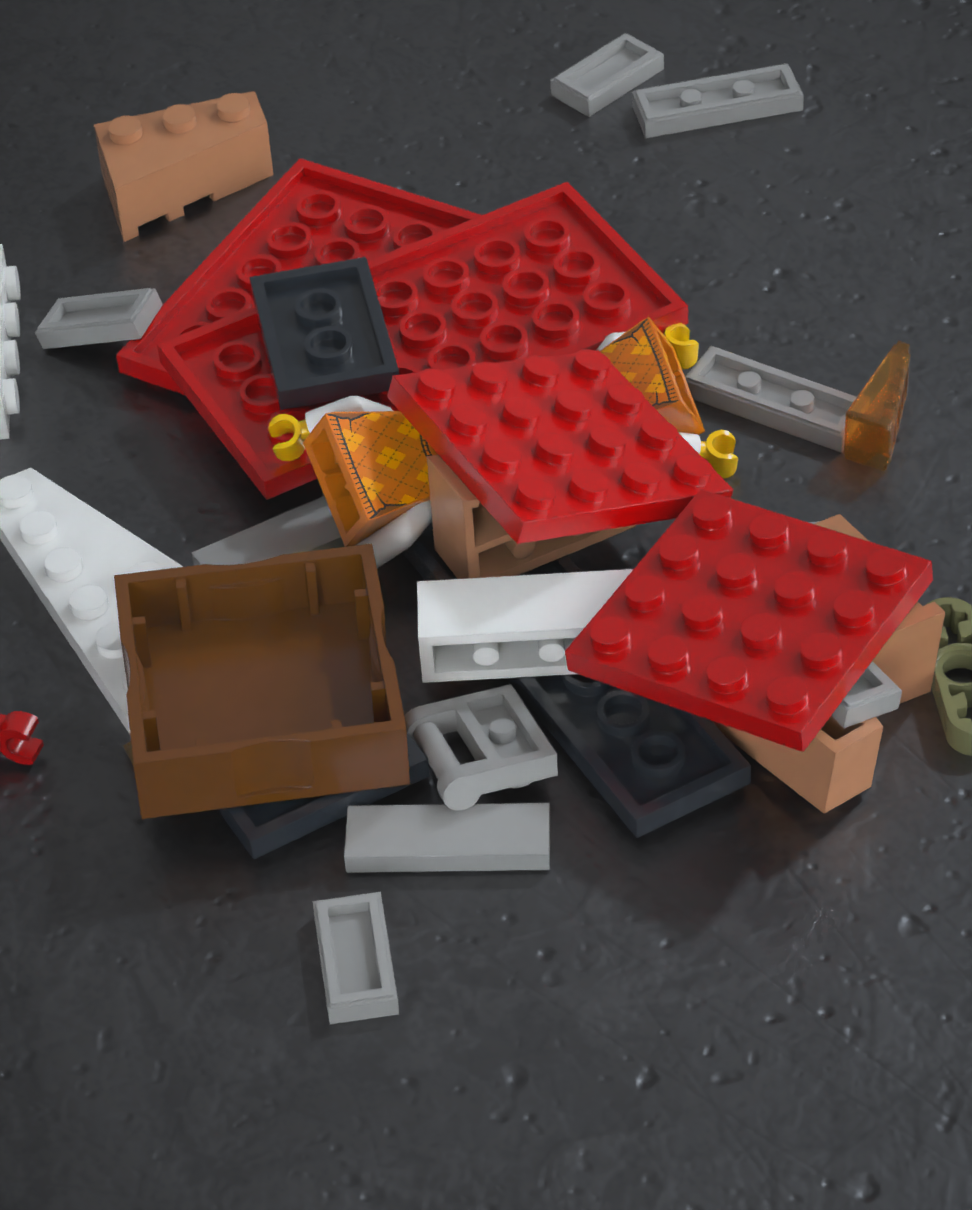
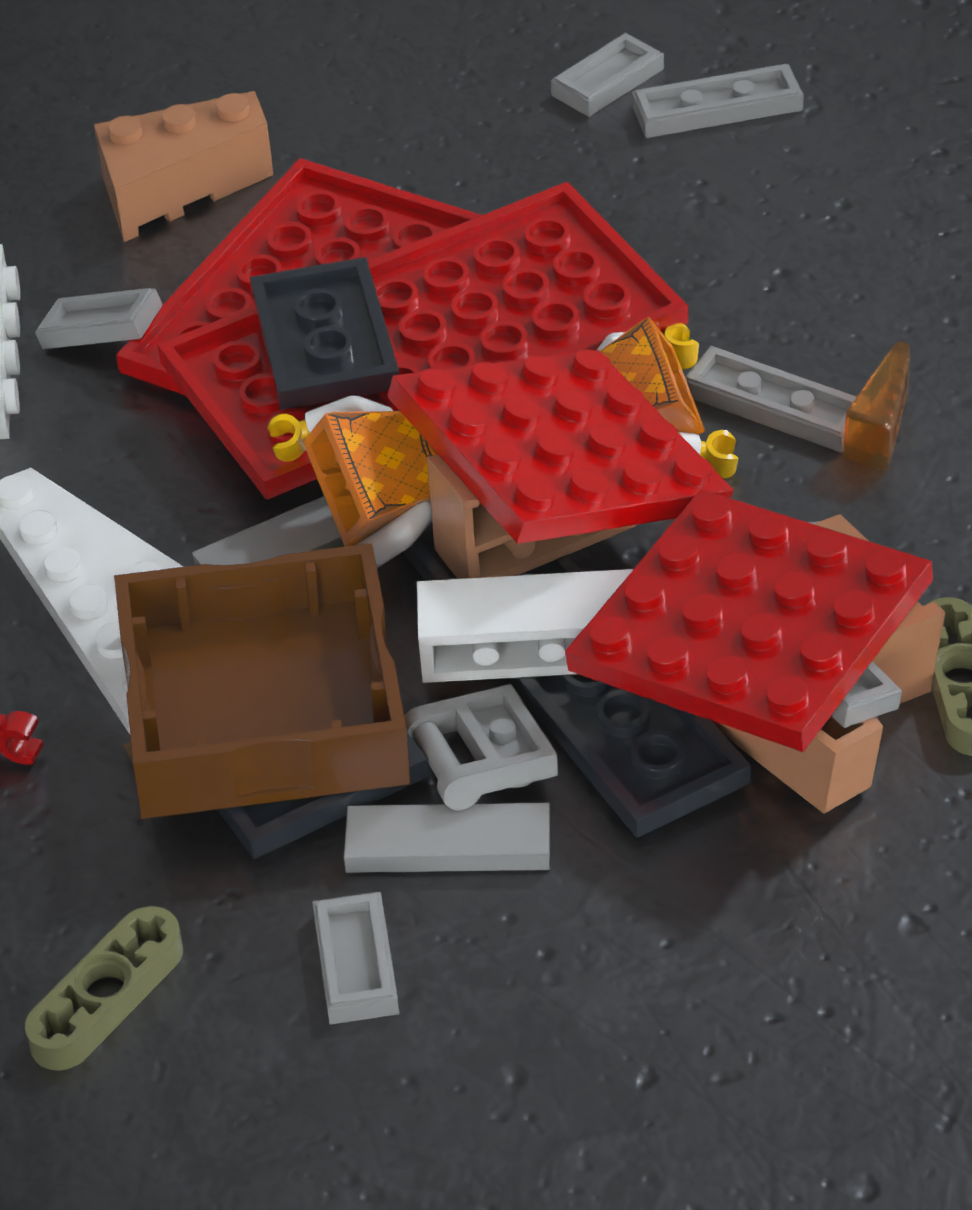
none -> olive beam [25,906,183,1070]

